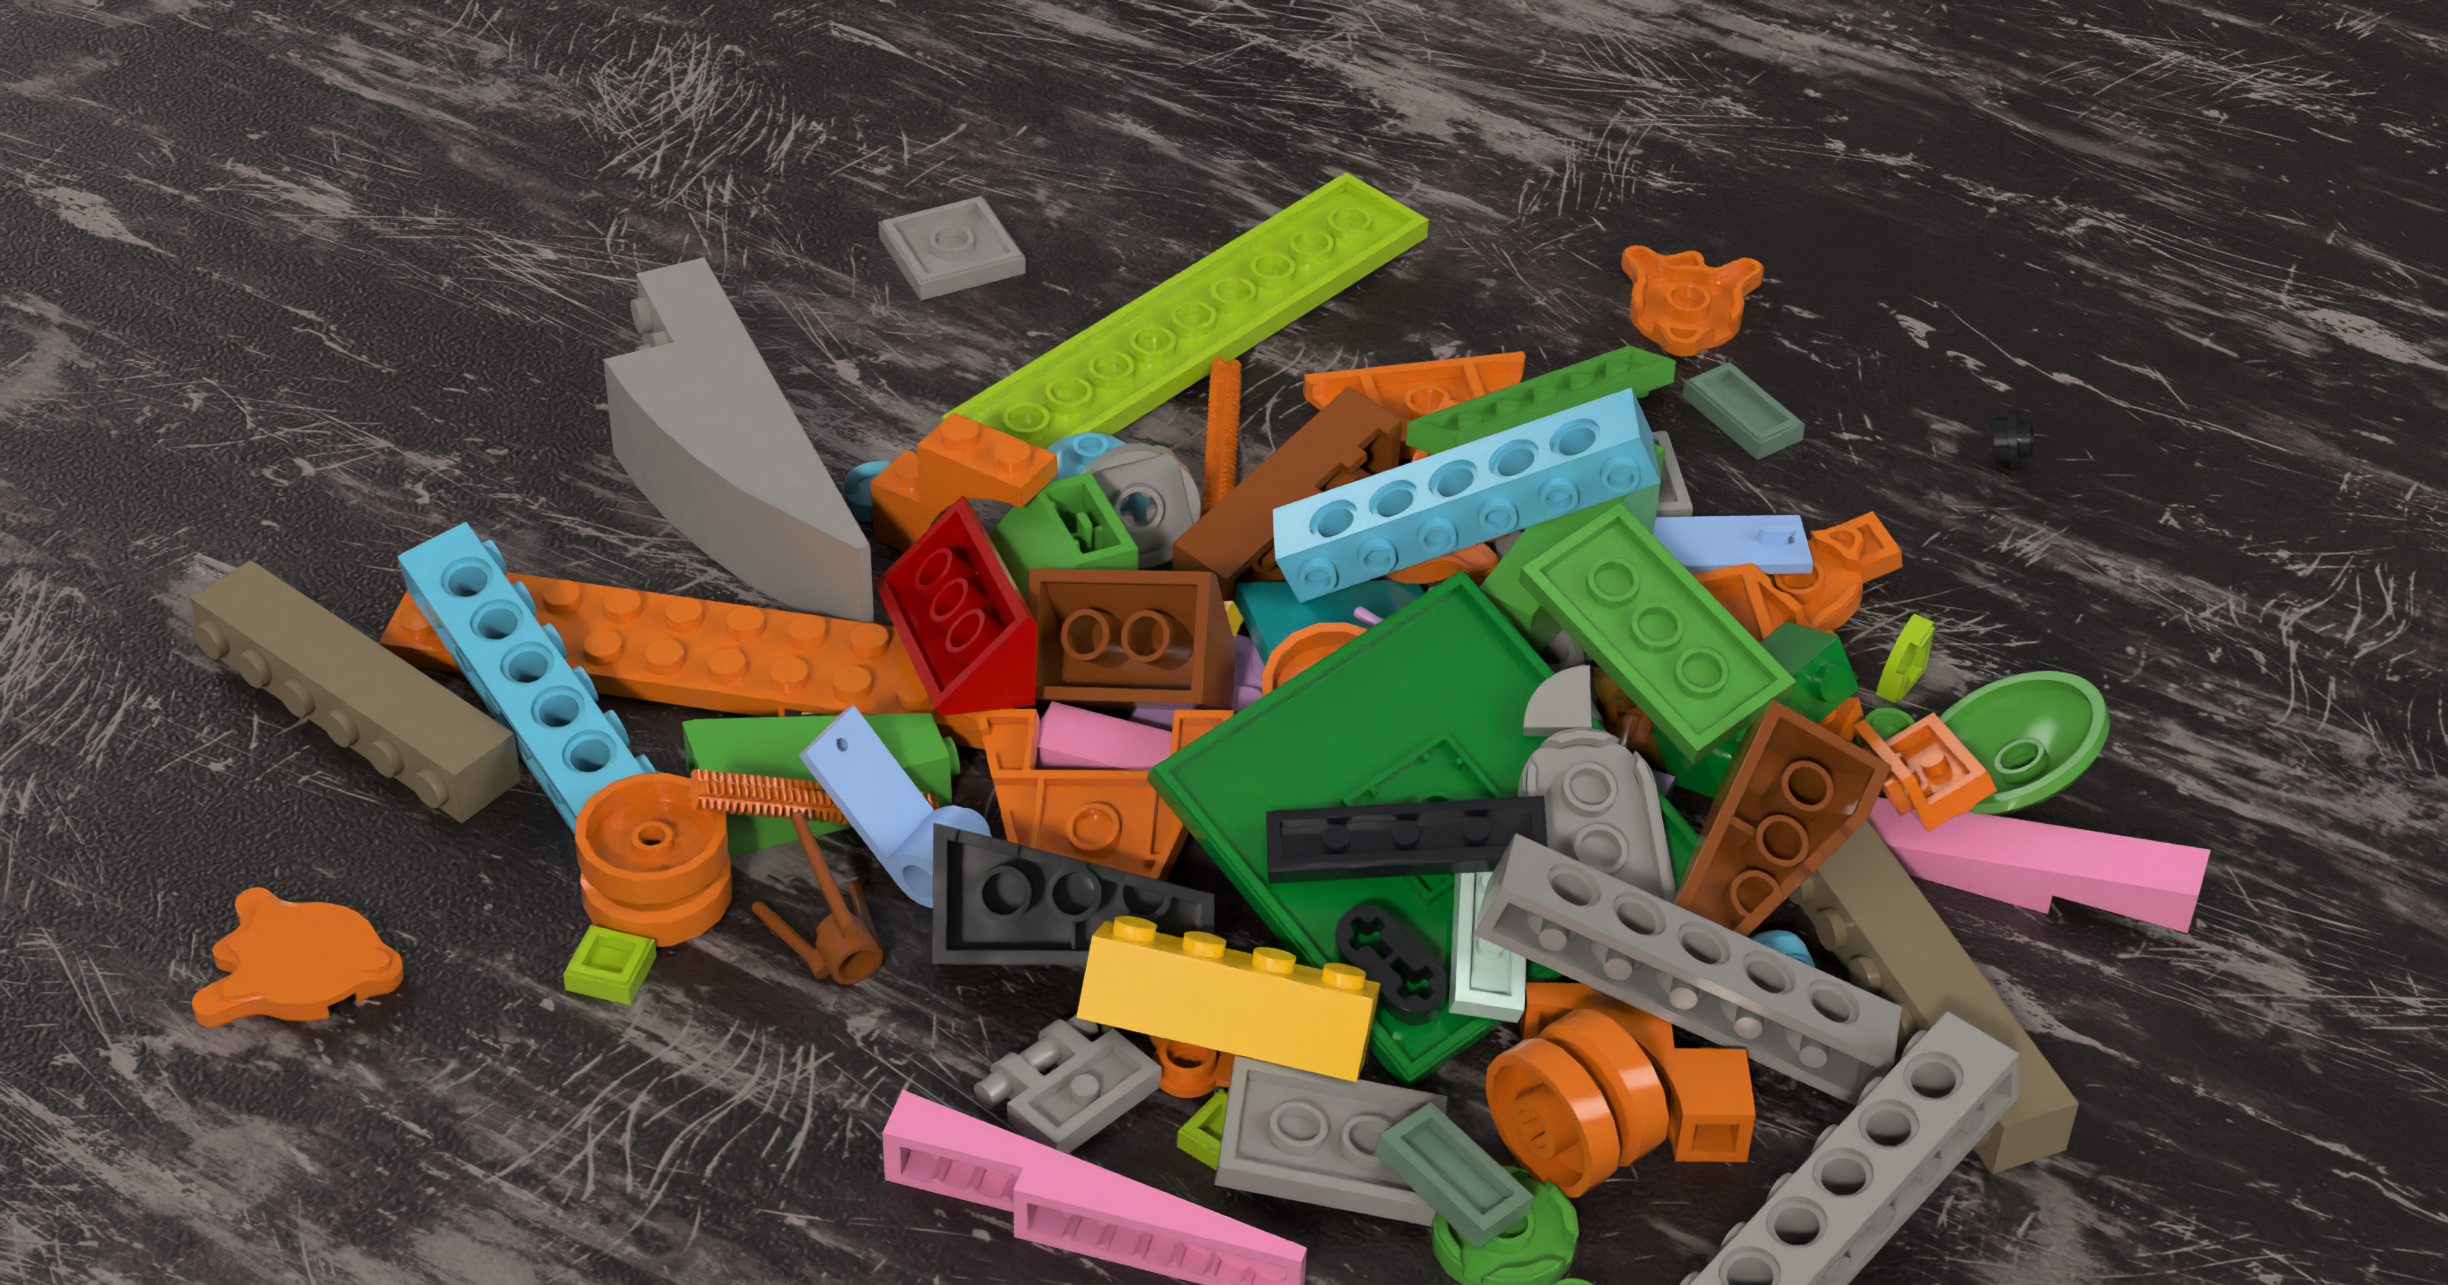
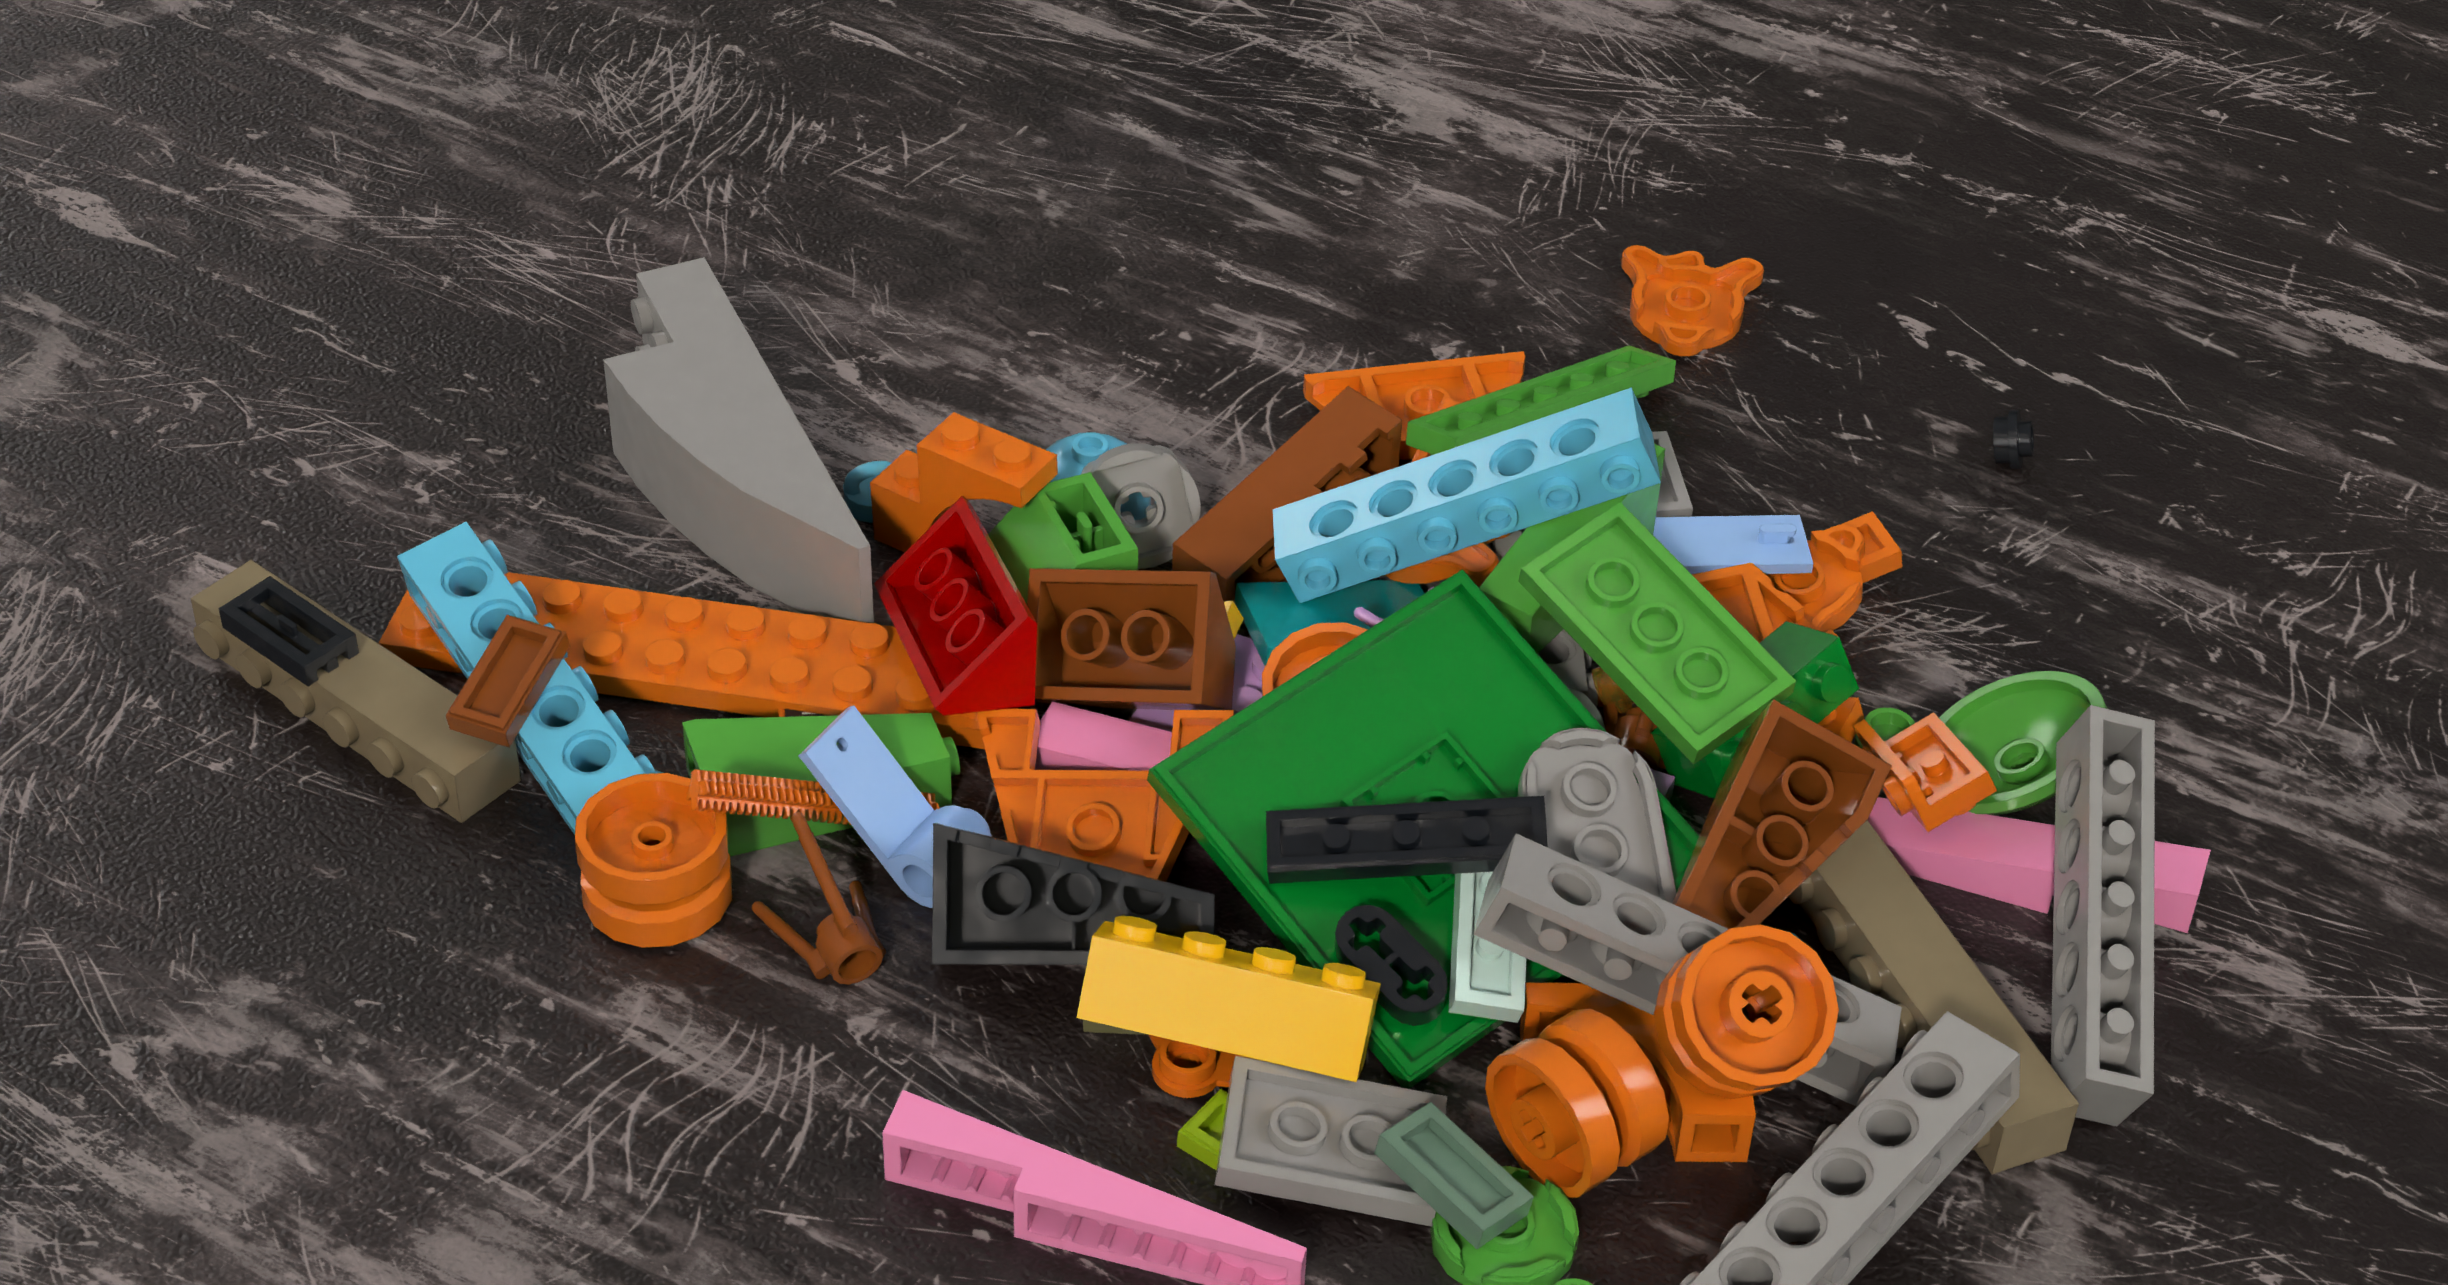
orange tile [192,887,404,1028] -> none
lime tile [563,925,657,1005] -> none
light grey tile [878,196,1026,301] -> none
lime plate [941,172,1429,450] -> none
light grey plate [974,1014,1162,1154] -> none
orange axle [1201,356,1242,518] -> none
light grey tile [1522,665,1592,736] -> none
sand green tile [1682,362,1805,460] -> none
lime tile [1876,614,1935,704] -> none
none -> black tile [218,576,359,686]
none -> dark orange tile [445,615,570,748]
none -> orange wheel [1654,924,1839,1099]
none -> light grey brick [2051,705,2155,1127]

